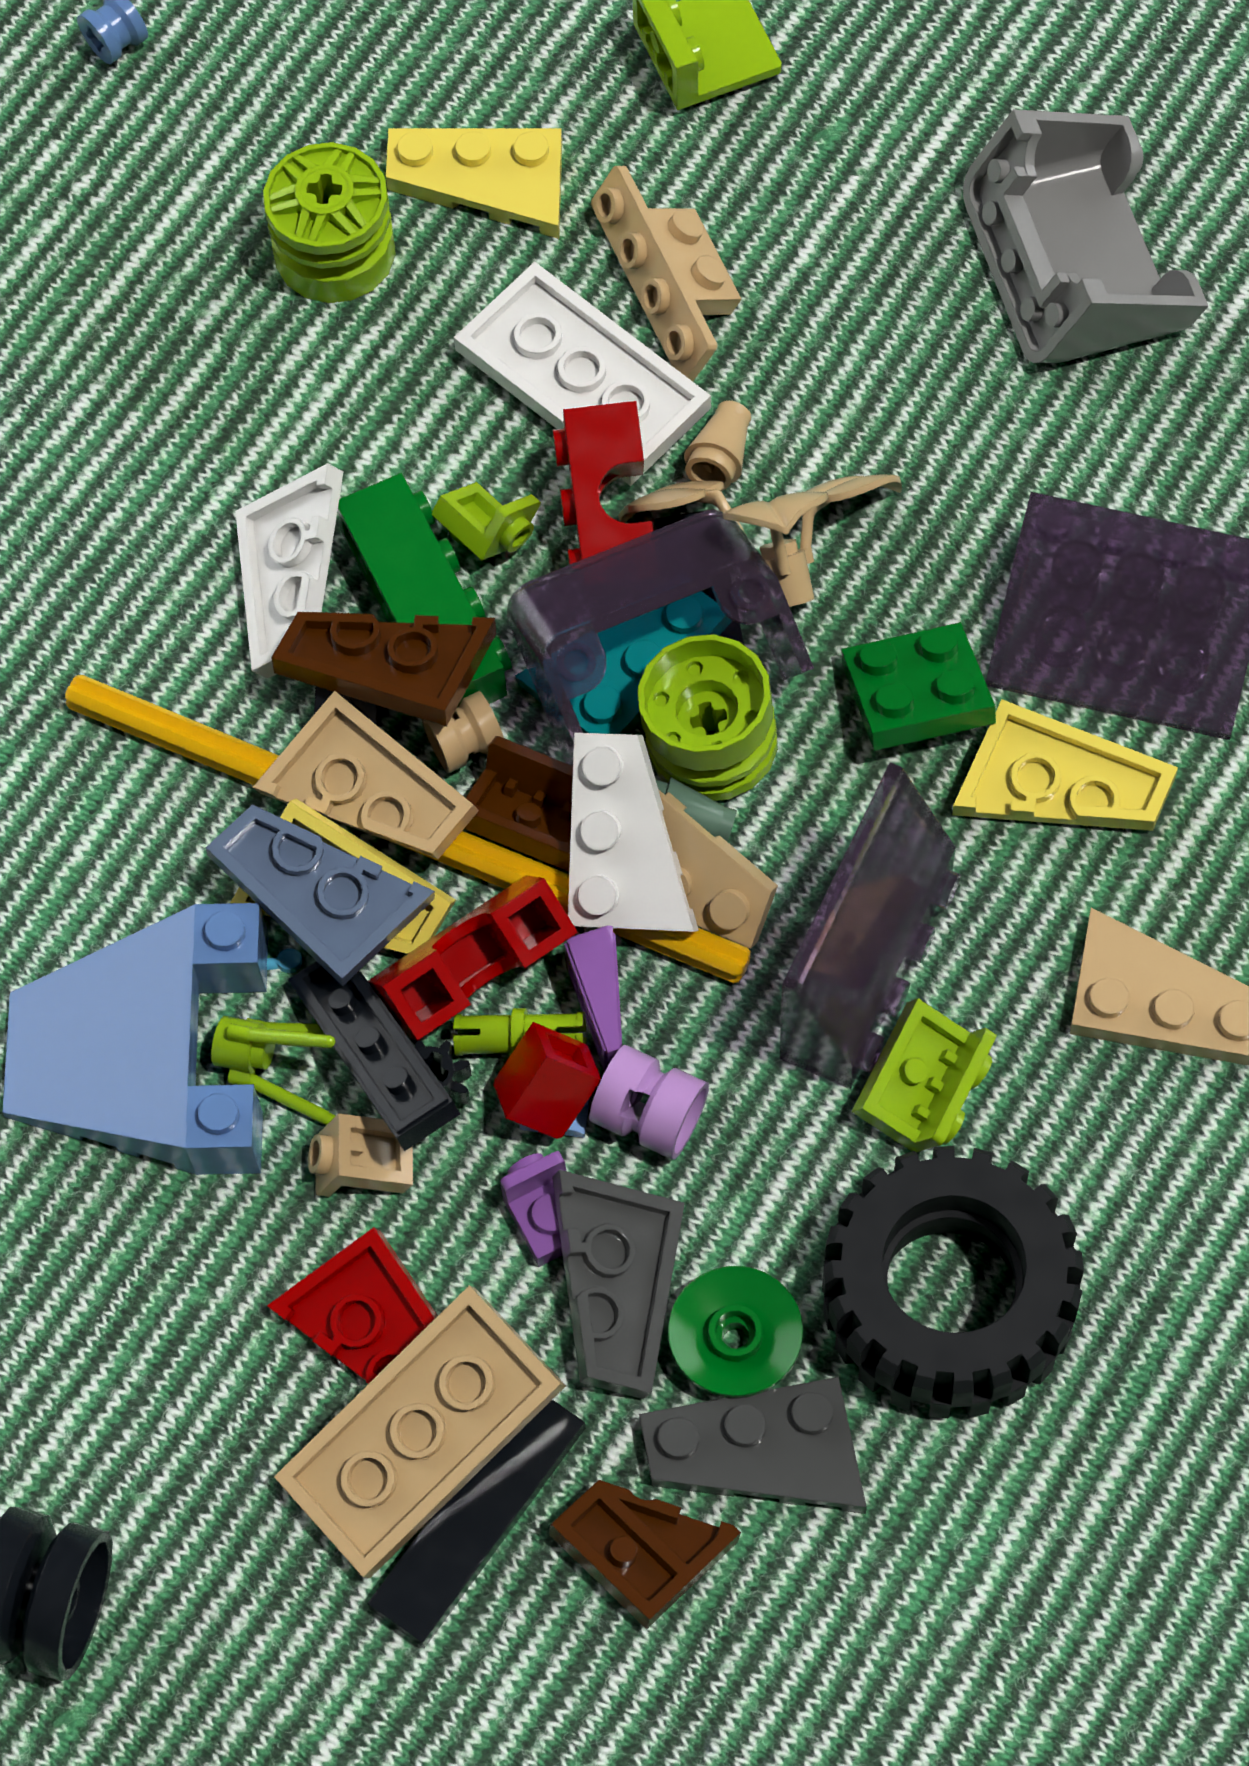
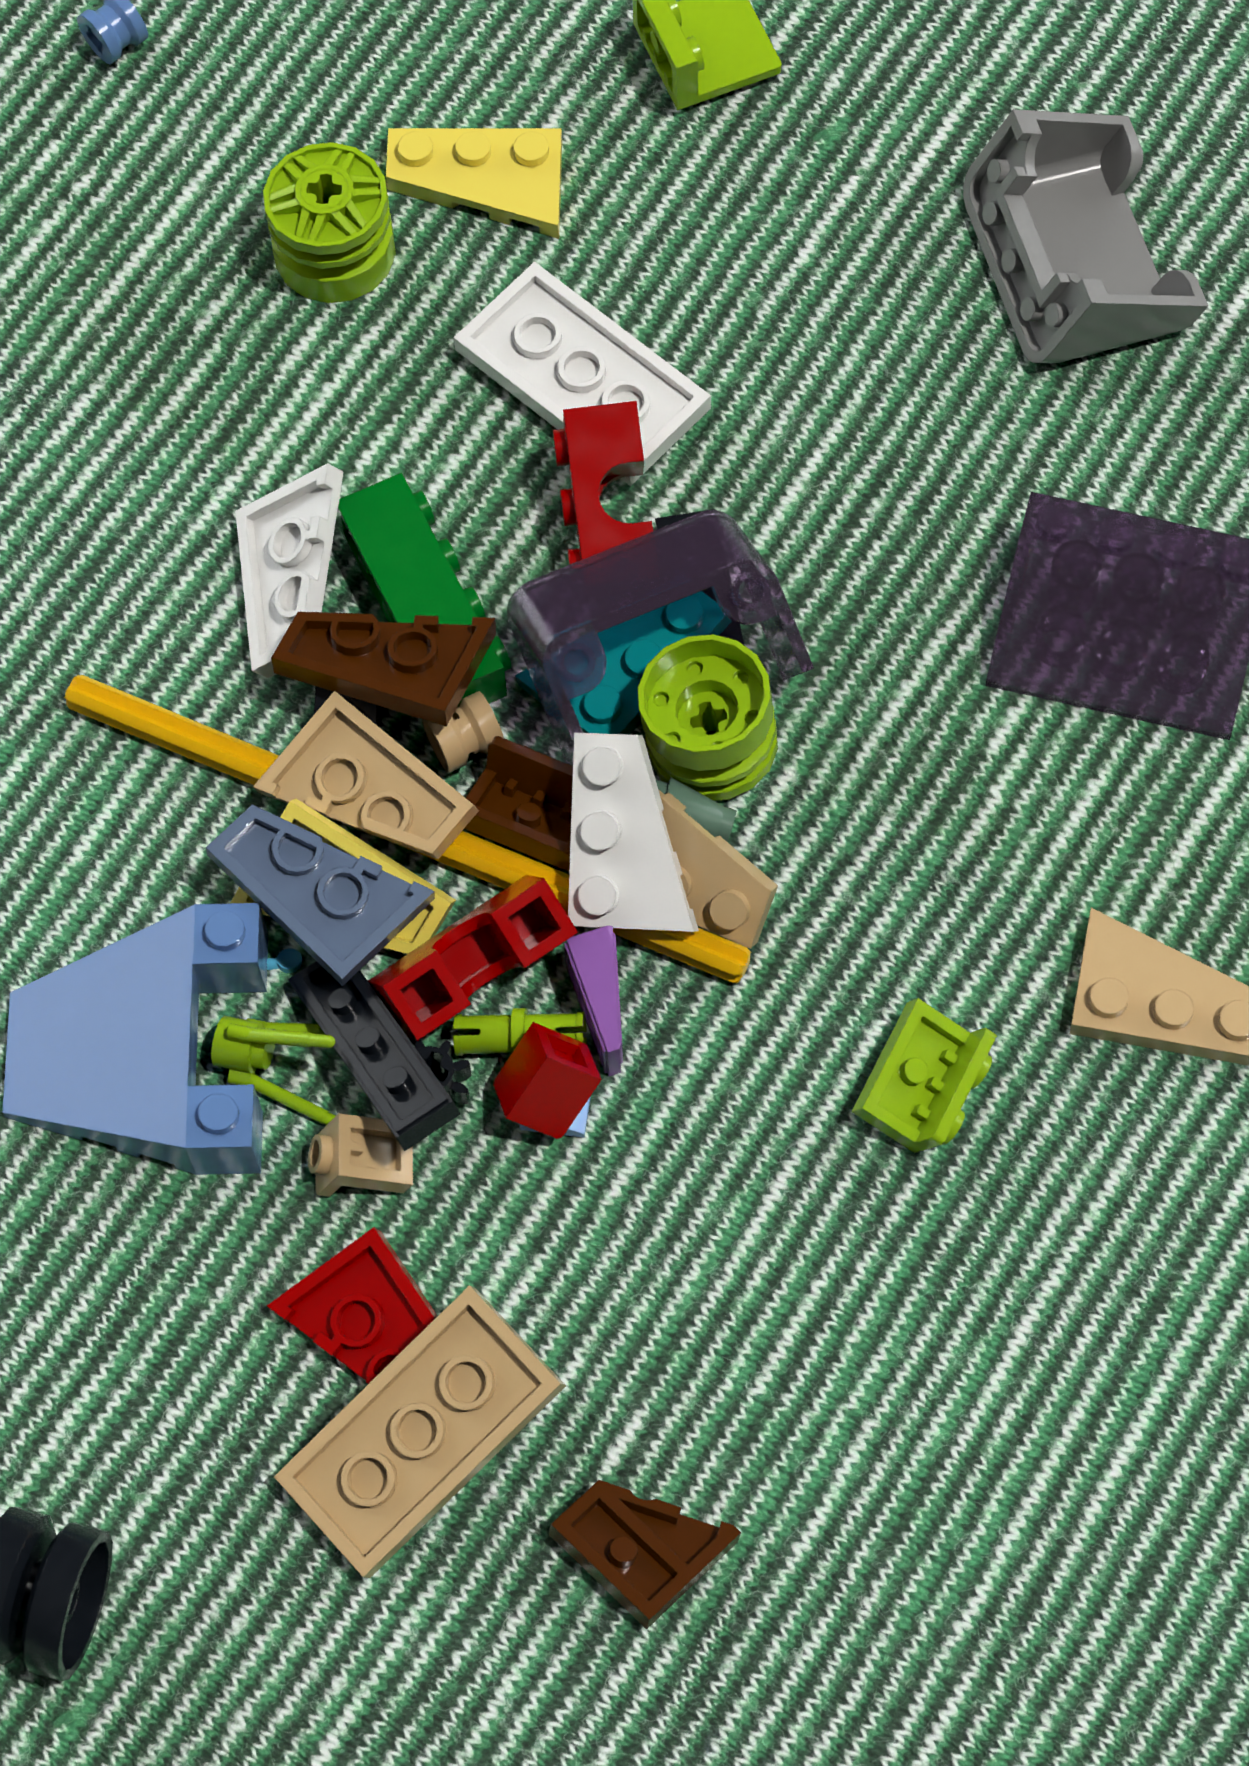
black tile [367,1400,586,1648] -> none
lime bracket [432,482,541,560] -> none
medium lavender bracket [500,1151,566,1267] -> none
dark grey wing [552,1170,685,1399] -> none
lavender wheel [589,1045,709,1160] -> none
tan bracket [591,166,742,381] -> none
tan plant [618,474,902,609] -> none
dark grey wing [639,1377,867,1514] -> none
green dish [668,1266,803,1398] -> none
tan cone [684,401,751,491] -> none
clear purple slope [780,762,961,1089] -> none
black tyre [822,1146,1084,1418] -> none
green plate [841,622,996,751] -> none
light yellow wing [952,699,1178,831] -> none

